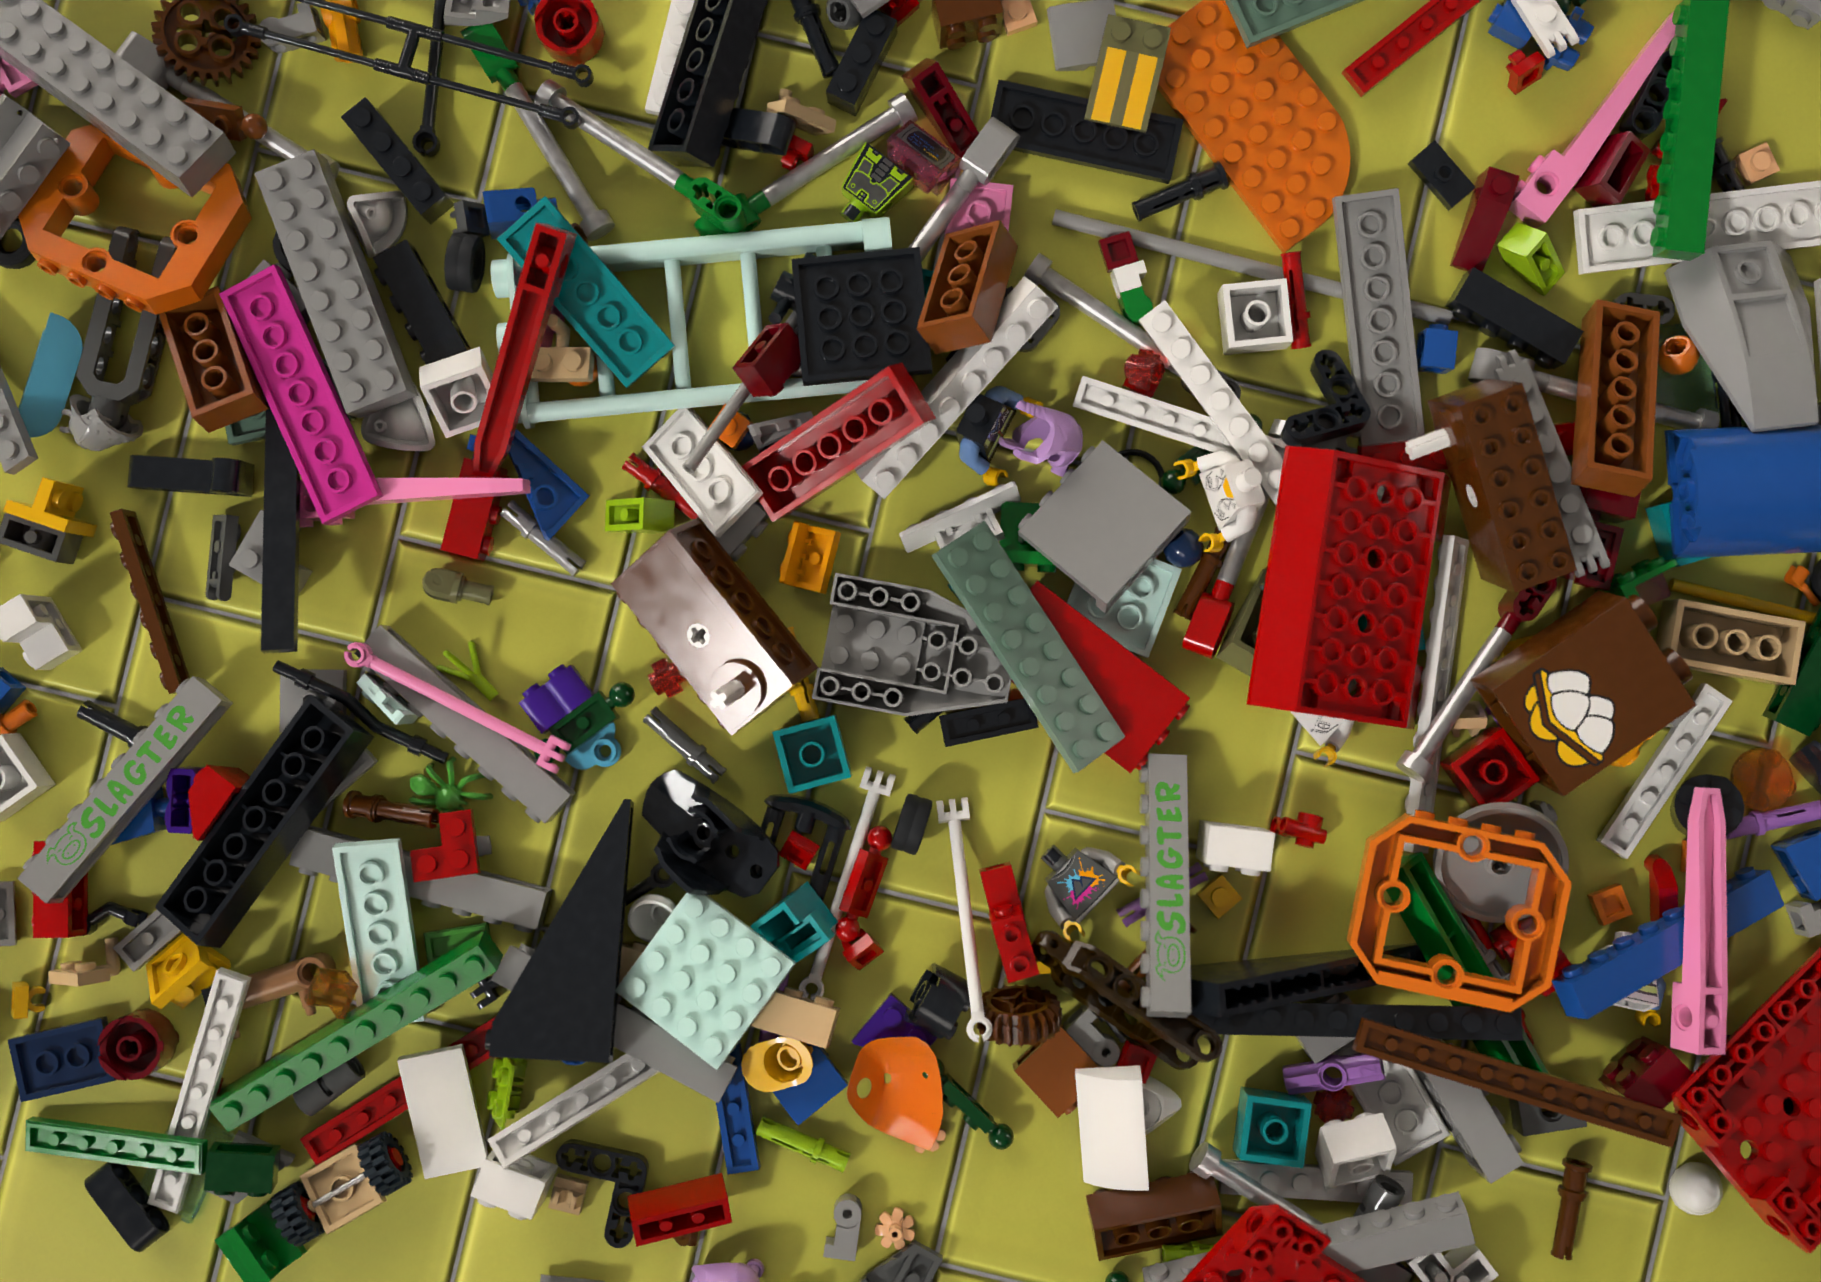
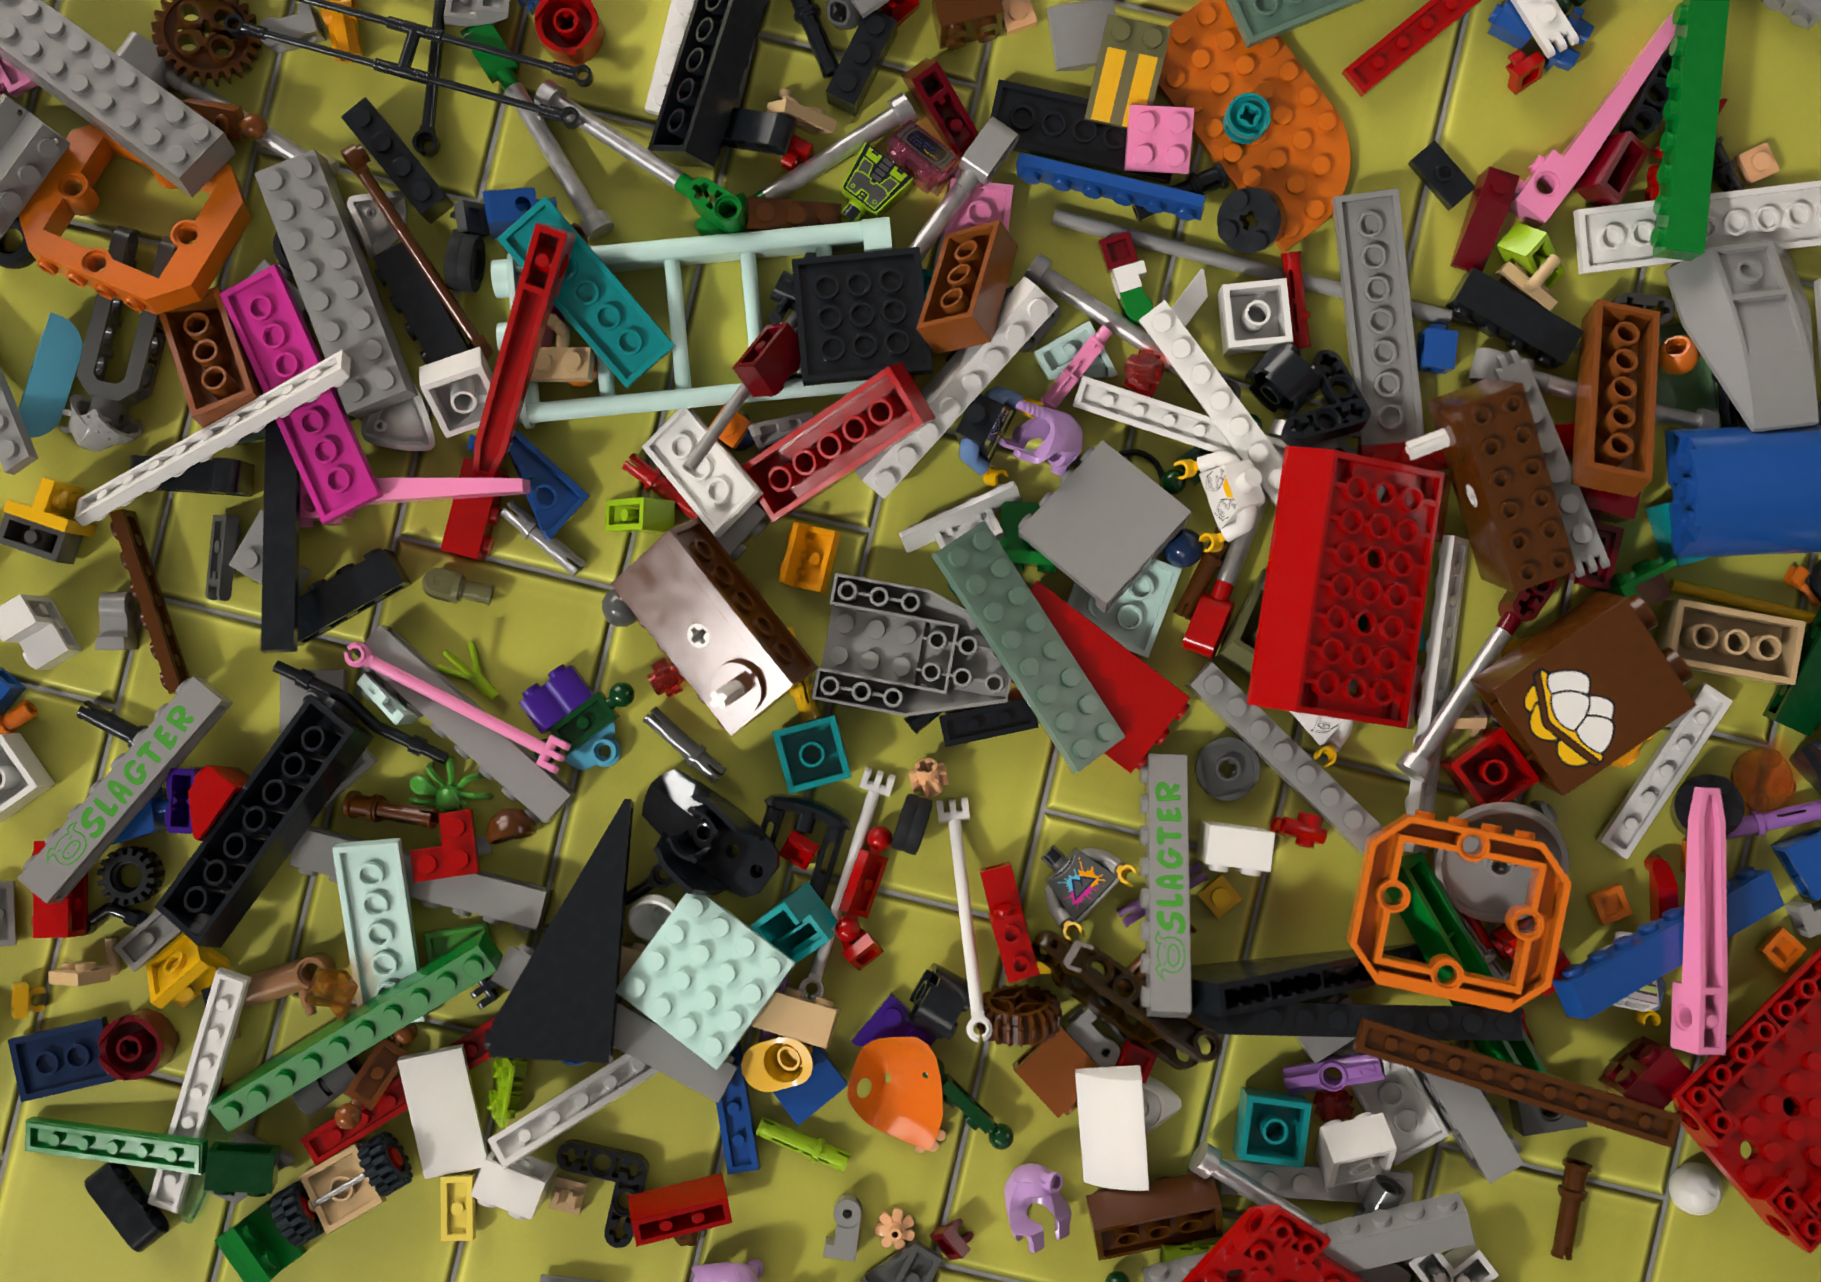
none -> white plate [74,350,350,527]
none -> light grey leg [95,592,137,650]
none -> black tyre [97,846,165,906]
none -> black brick [298,548,412,646]
none -> dark orange plate [335,1022,418,1130]
none -> reddish brown hinge [341,144,493,360]
none -> light yellow plate [440,1173,476,1241]
none -> reddish brown piece [485,808,537,844]
none -> dark grey piece [602,589,637,627]
none -> reddish brown plate [746,196,841,231]
none -> light nougat gear [908,758,949,798]
none -> dark red tile [929,1218,973,1260]
none -> lavender piece [1004,1163,1071,1253]
none -> blue plate [1016,152,1206,221]
none -> light aqua wing [1033,321,1118,380]
none -> bright pink piece [1041,325,1112,410]
none -> bright pink plate [1124,105,1194,174]
none -> white piece [1171,268,1208,326]
none -> light grey brick [1185,662,1383,857]
none -> dark grey plate [1195,737,1260,801]
none -> black brick [1217,187,1287,253]
none -> teal wheel [1223,93,1272,144]
none -> black brick [1245,342,1323,418]
none -> tan plate [1492,254,1561,311]
none -> orange plate [1757,926,1807,973]

